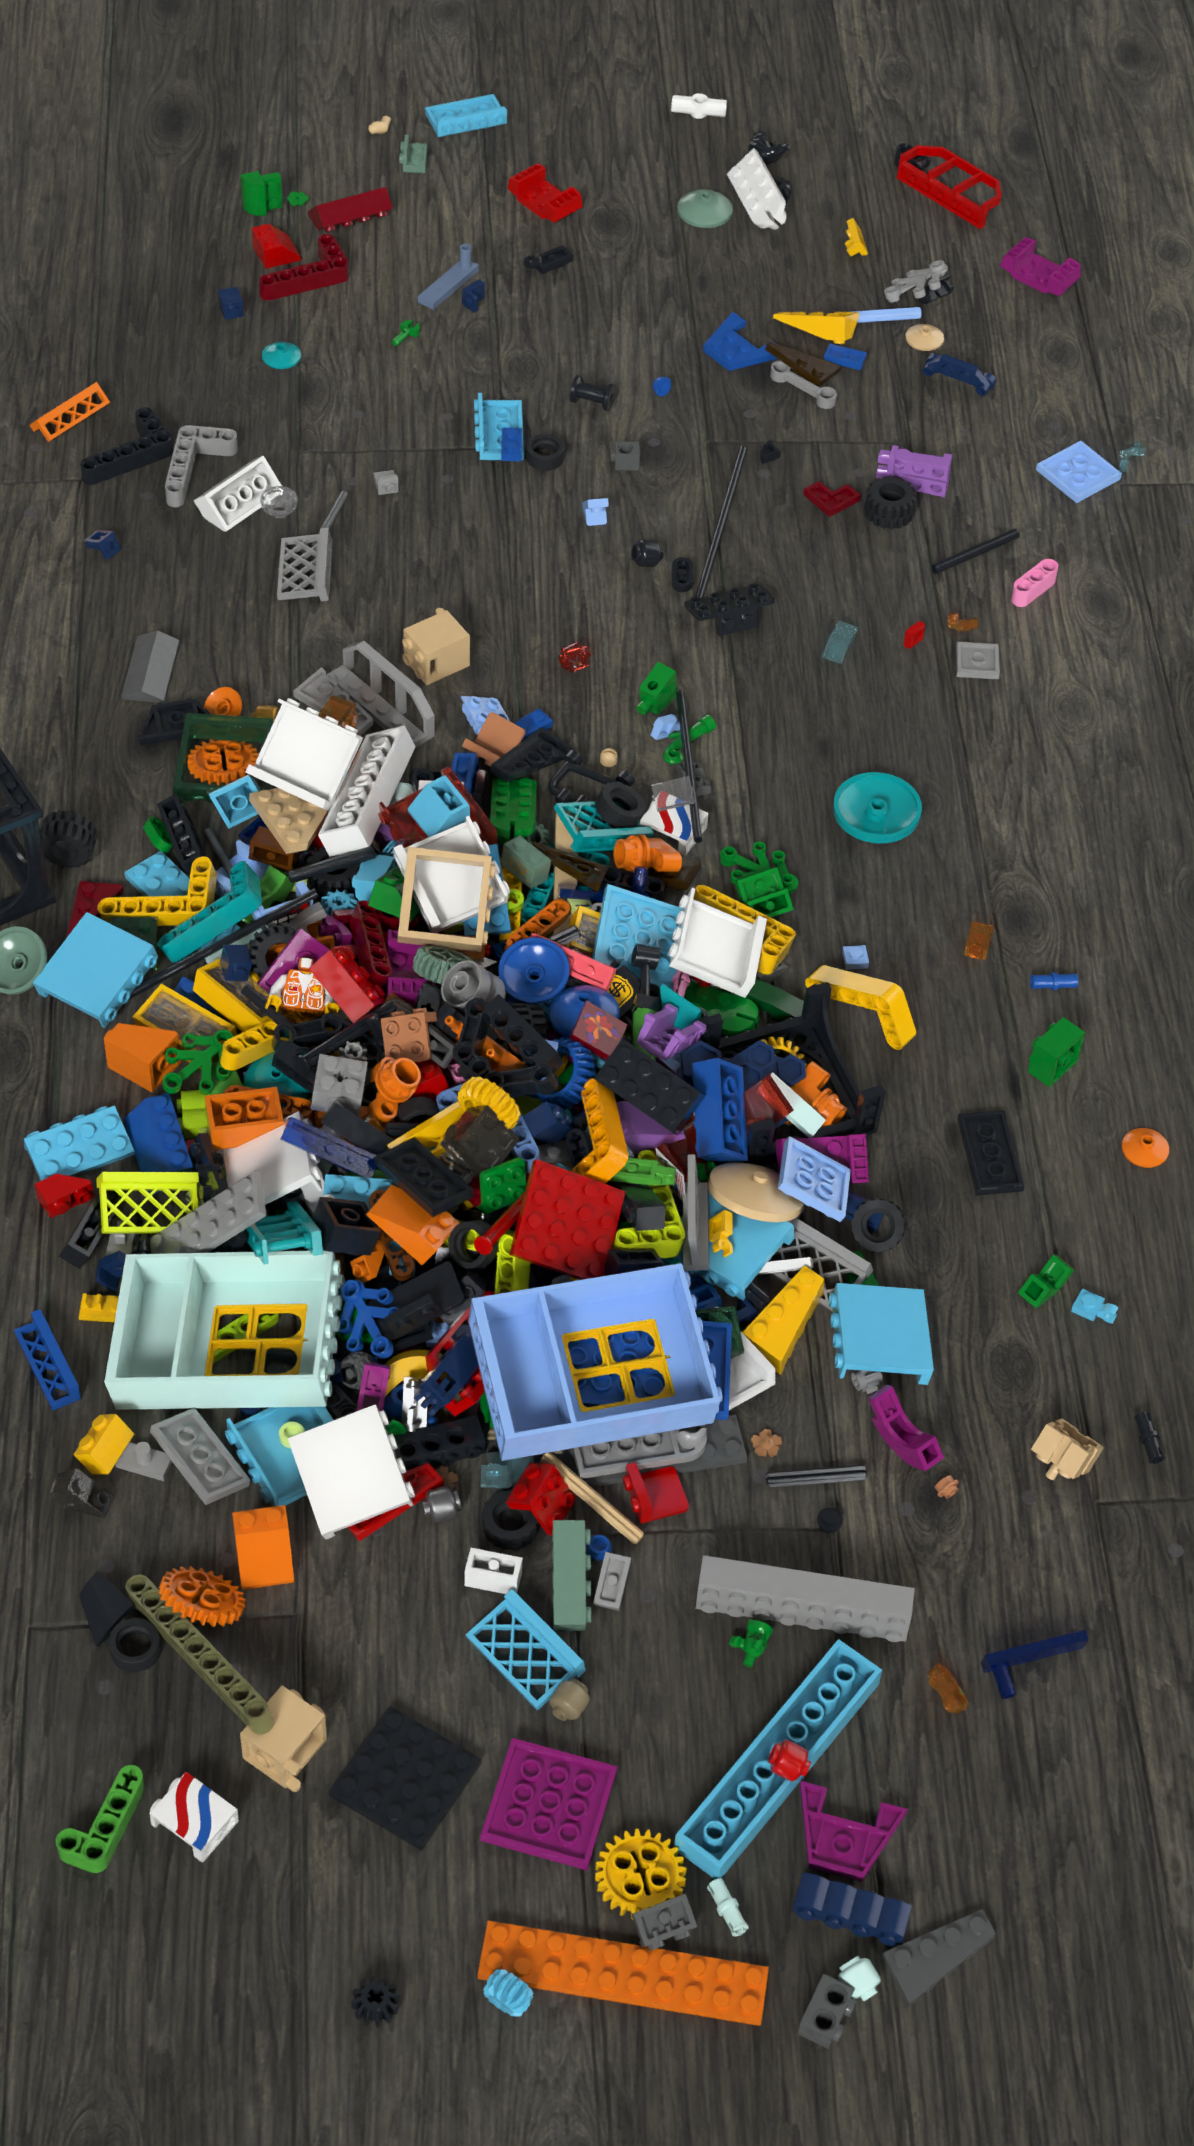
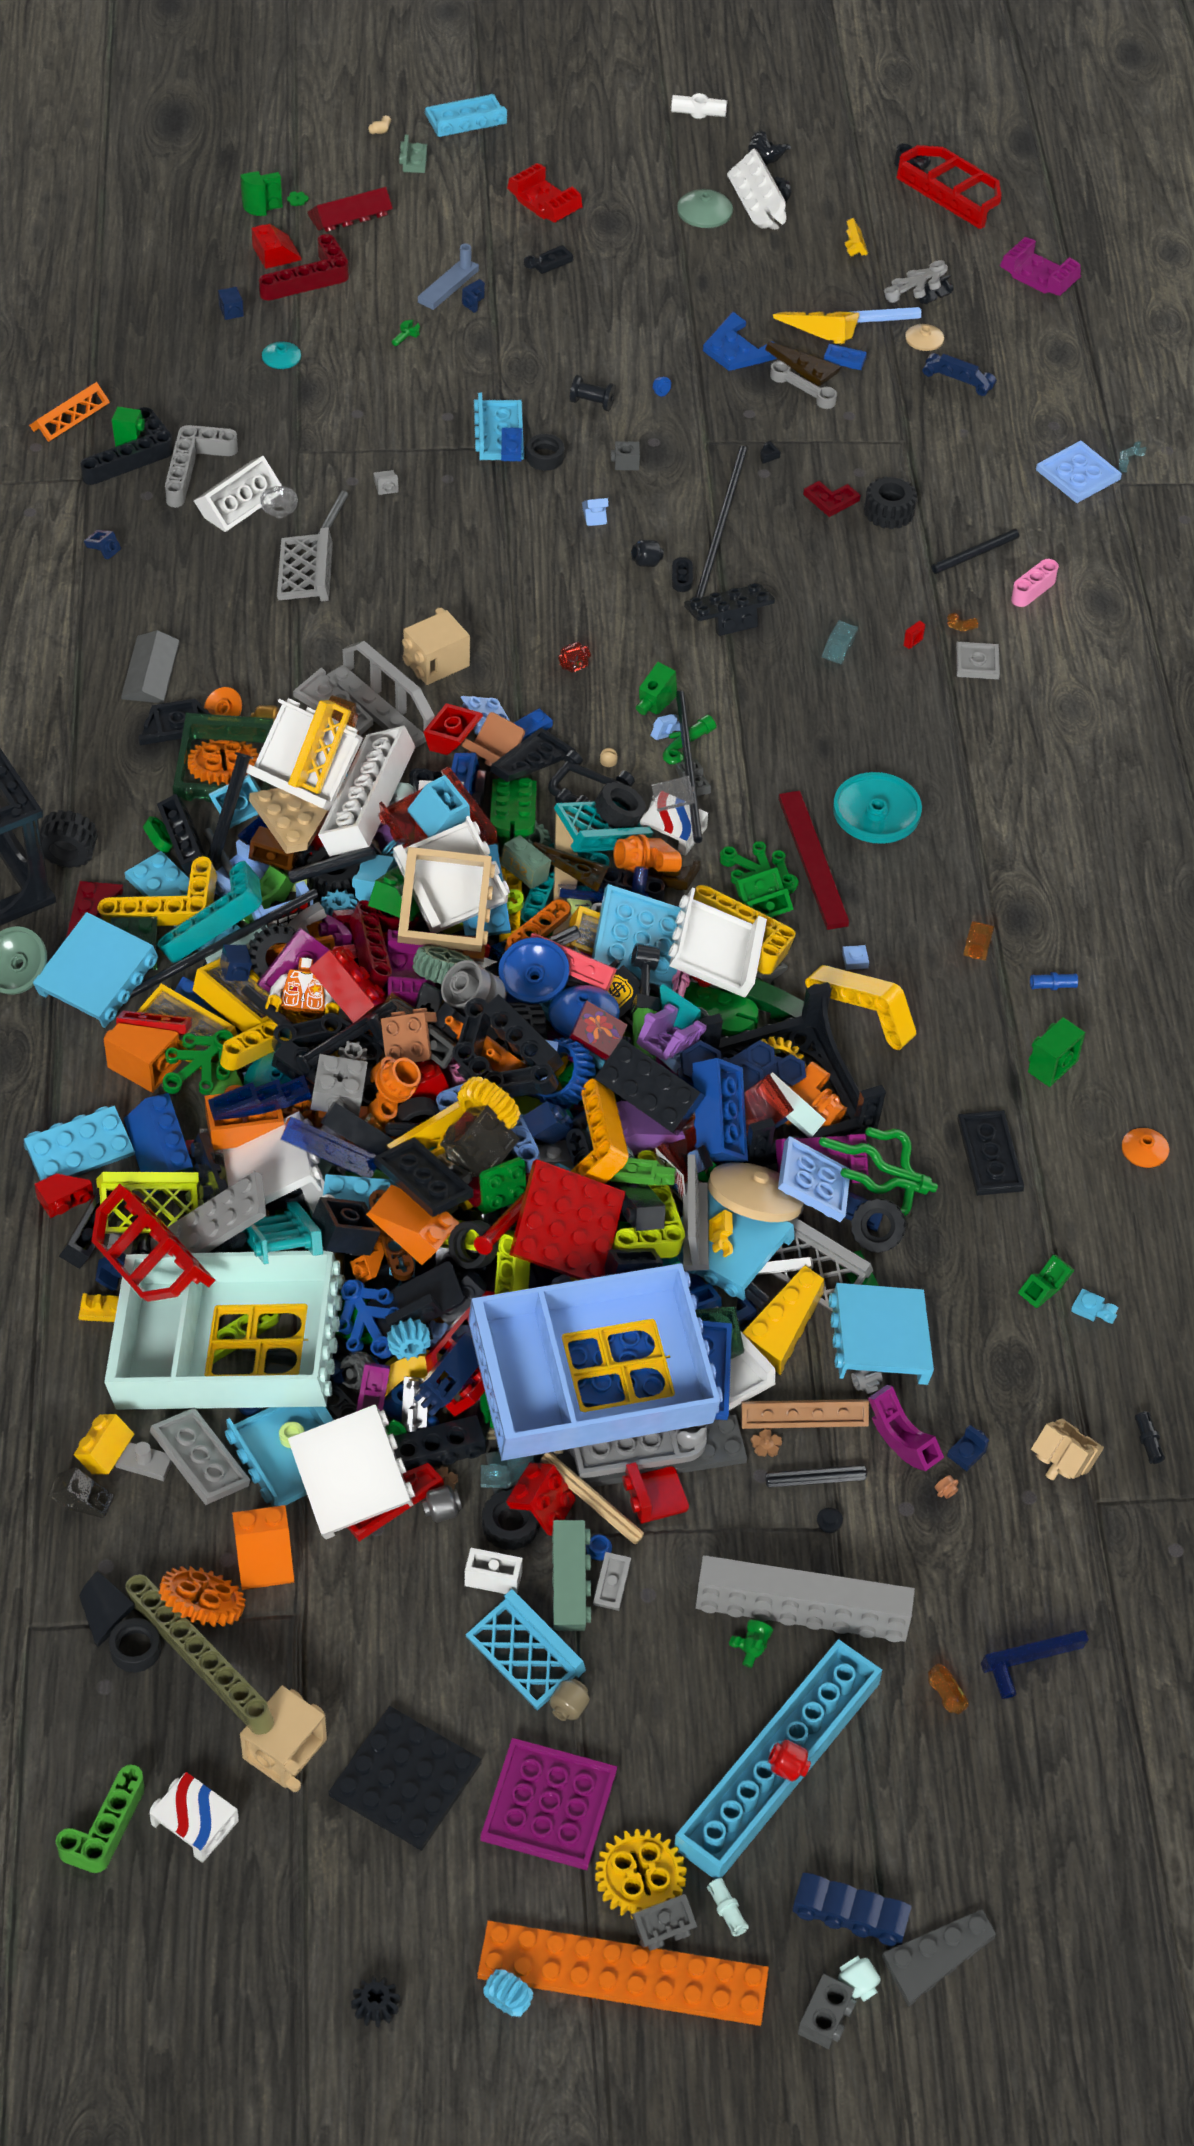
blue fence [14,1309,81,1411] -> none
lime brick [177,1090,210,1139] -> none
magenta wing [800,1781,908,1882] -> none
medium lavender hips [876,445,953,497] -> none
none -> red plate [92,1183,215,1302]
none -> green slope [112,407,145,447]
none -> red plate [116,1010,192,1036]
none -> black axle [207,752,253,863]
none -> clear blue slope [208,1075,312,1120]
none -> yellow fence [288,700,352,794]
none -> medium azure gear [387,1318,431,1361]
none -> red slope [423,703,483,755]
none -> black piece [682,1144,713,1174]
none -> medium nougat plate [741,1399,869,1429]
none -> dark red tile [778,791,849,930]
none -> green plant [819,1127,938,1216]
none -> dark blue bracket [947,1425,989,1472]

